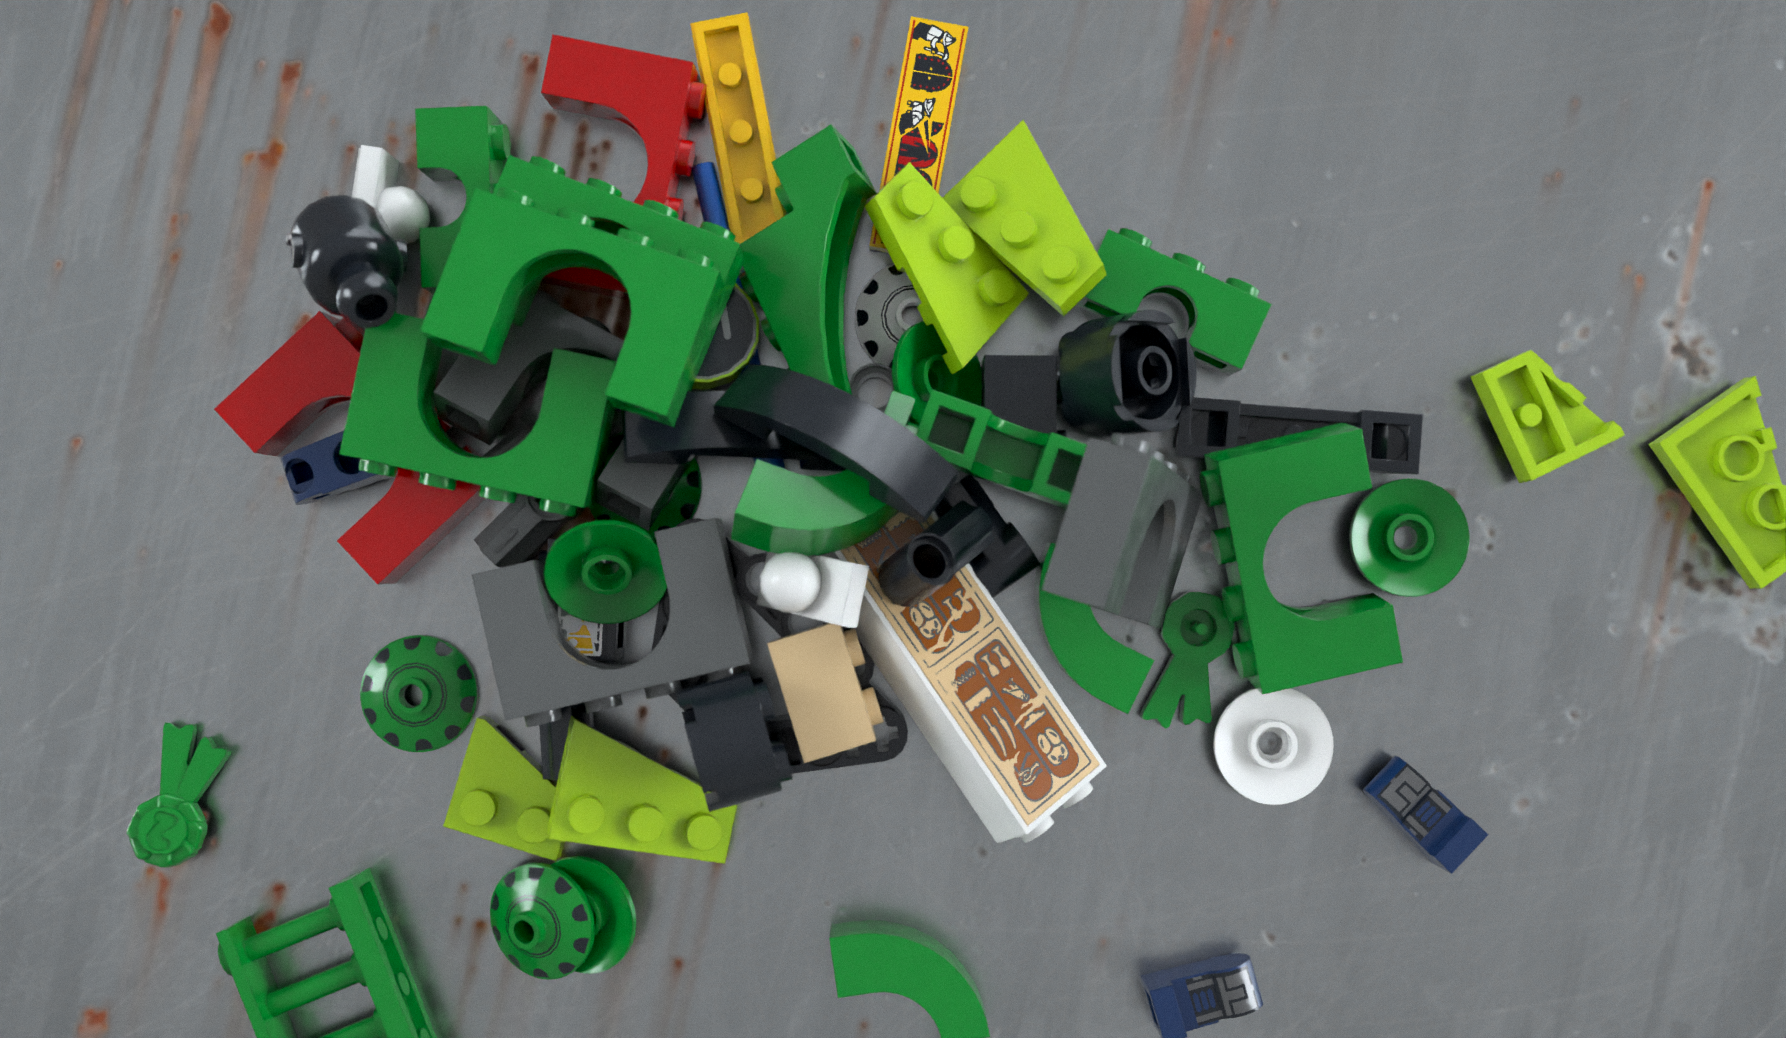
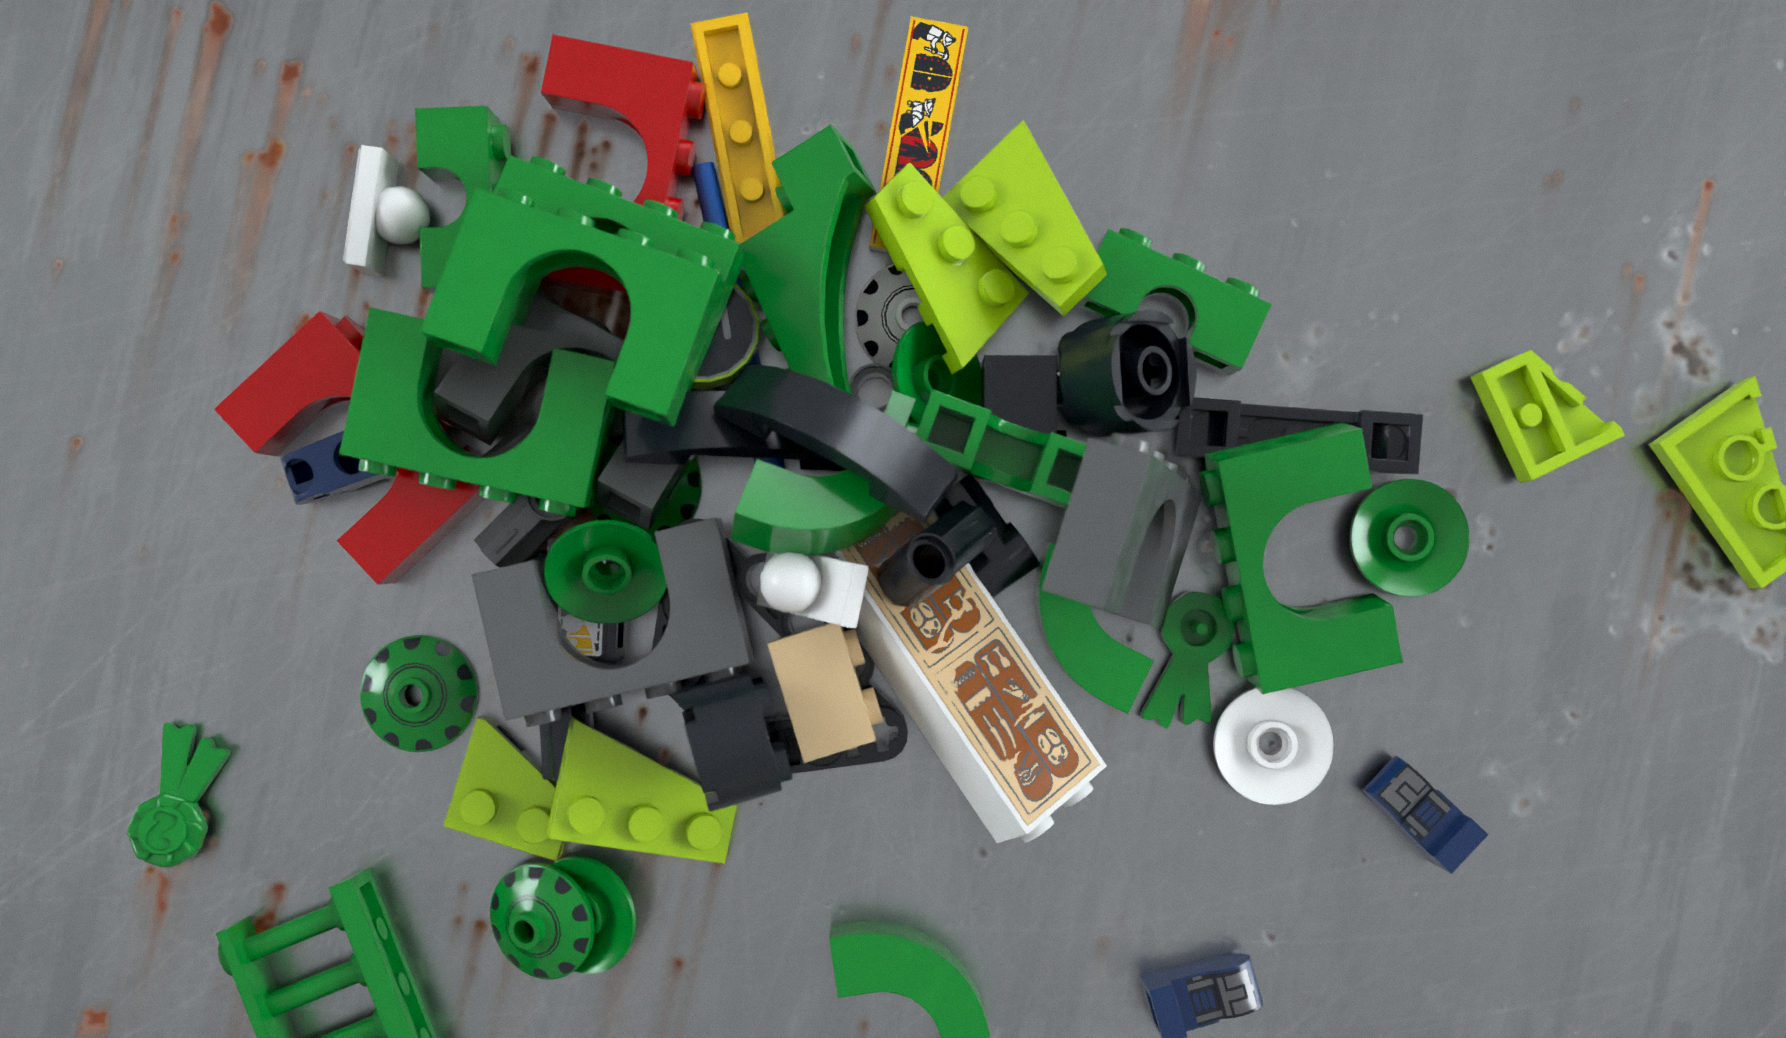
black piece [285,195,408,328] -> none

